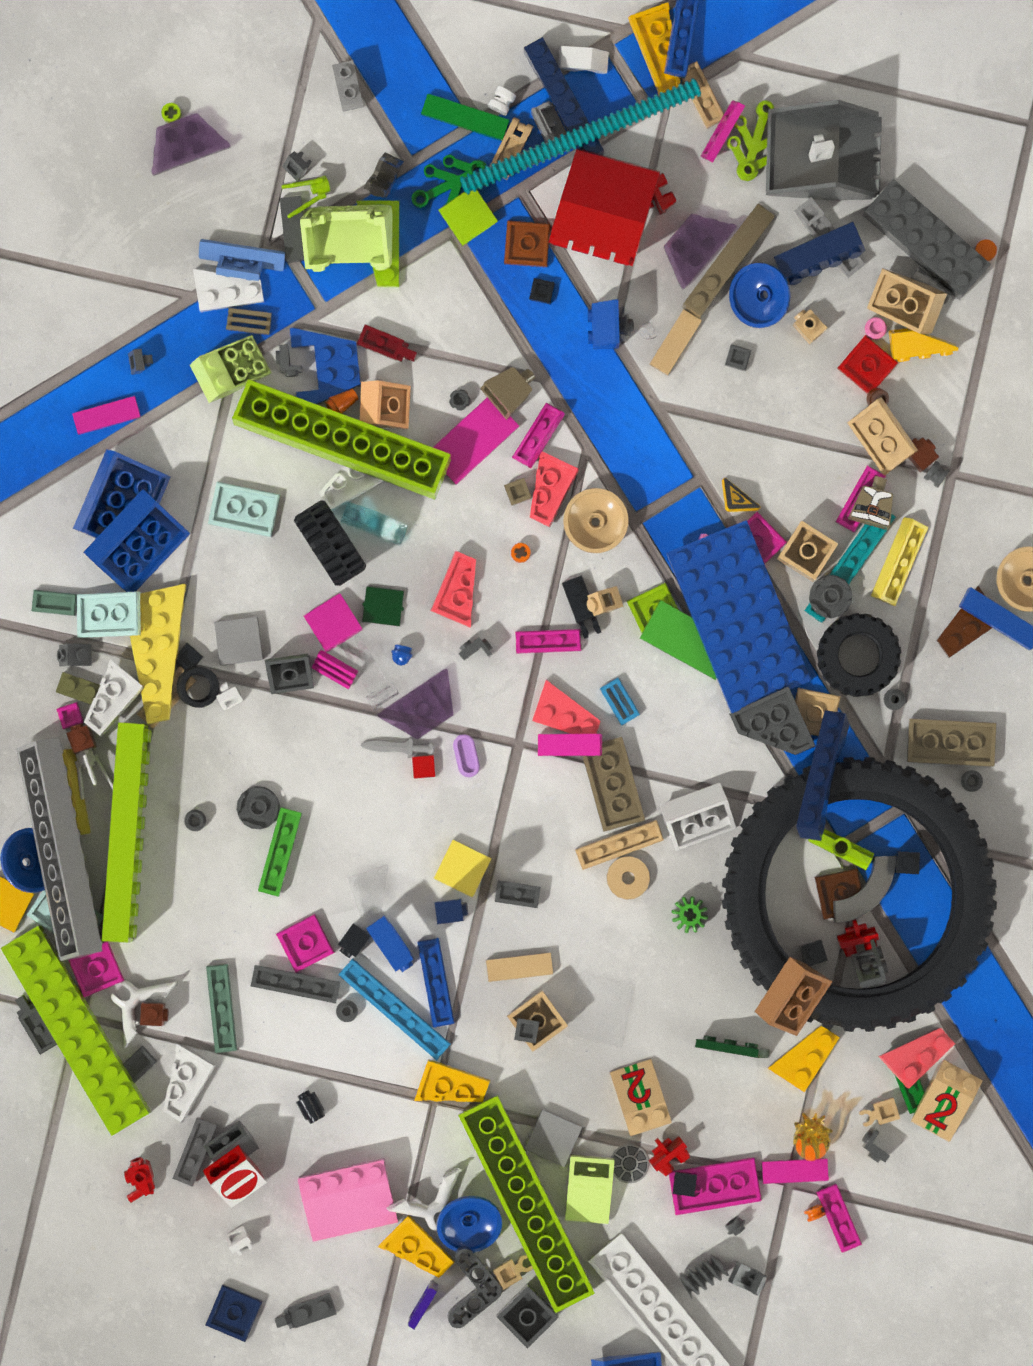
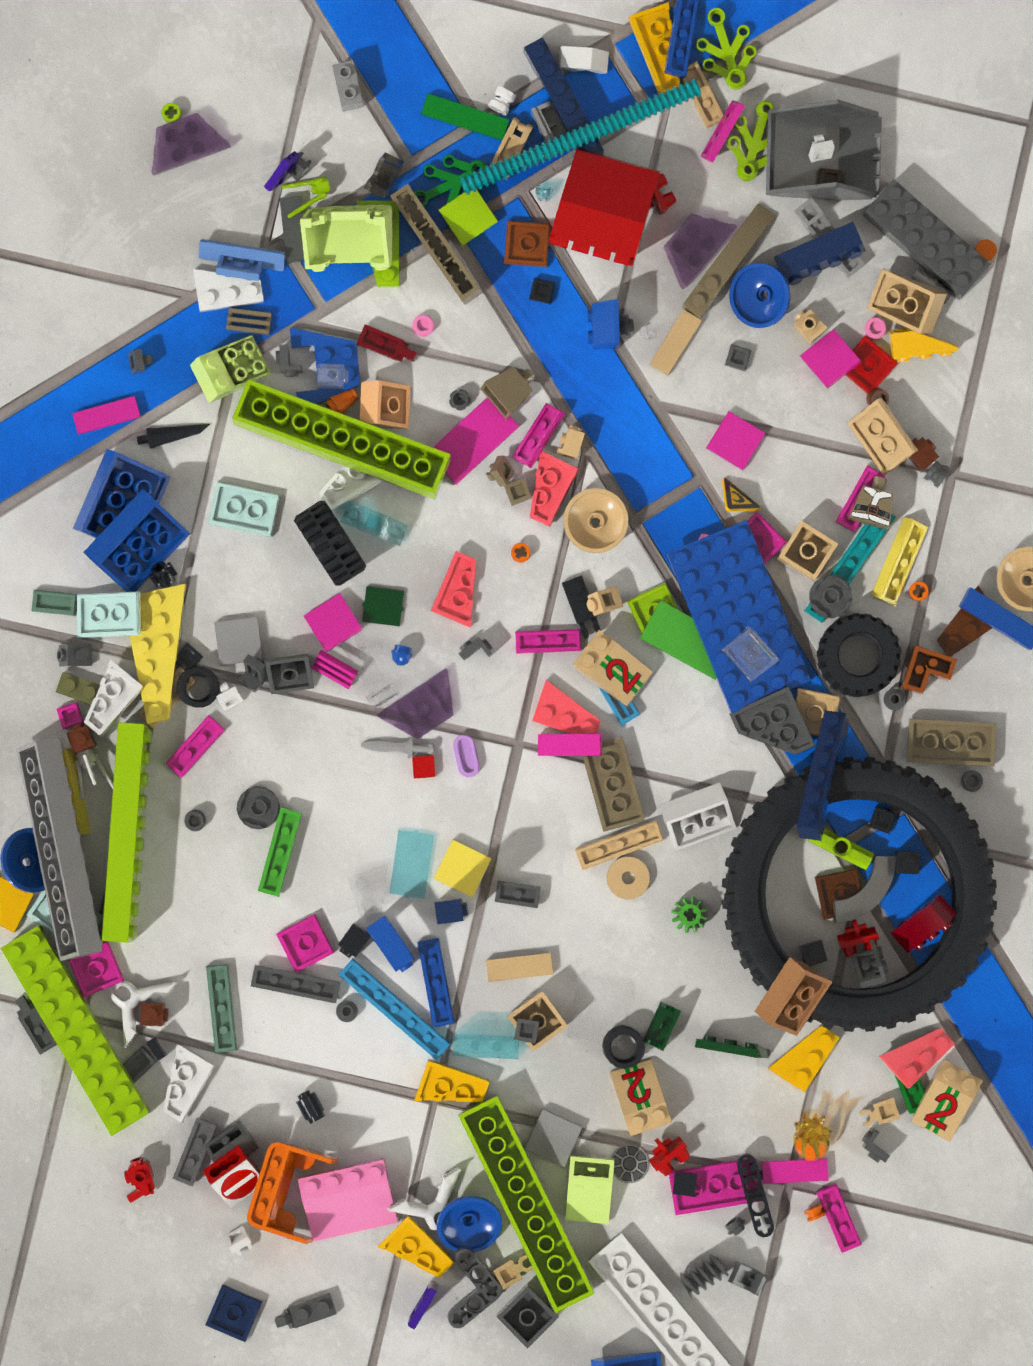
none -> black bar [136,424,210,449]
none -> black tile [147,1037,167,1060]
none -> black gear [149,561,178,588]
none -> dark pink tile [165,715,225,778]
none -> dark grey bracket [238,654,268,692]
none -> orange windscreen [247,1142,339,1244]
none -> dark purple tile [264,151,300,191]
none -> clear brick [317,364,349,389]
none -> clear light blue piece [389,830,434,899]
none -> dark tan slope [390,184,482,305]
none -> bright pink tile [412,314,434,337]
none -> clear light blue brick [453,1033,519,1059]
none -> dark tan tile [486,455,514,487]
none -> clear light blue hinge [535,185,553,202]
none -> tan brick [557,425,585,460]
none -> tan slope [573,630,653,707]
none -> black tyre [602,1025,645,1069]
none -> dark green hinge [643,1001,681,1051]
none -> lime plant [696,8,756,90]
none -> dark pink tile [706,411,765,471]
none -> clear slope [722,627,780,682]
none -> black beam [737,1153,774,1237]
none -> dark pink tile [800,329,861,389]
none -> dark brown tile [818,168,842,184]
none -> black tile [868,806,896,834]
none -> dark red brick [891,894,957,953]
none -> dark orange brick [900,646,957,695]
none -> orange bush [909,582,929,601]

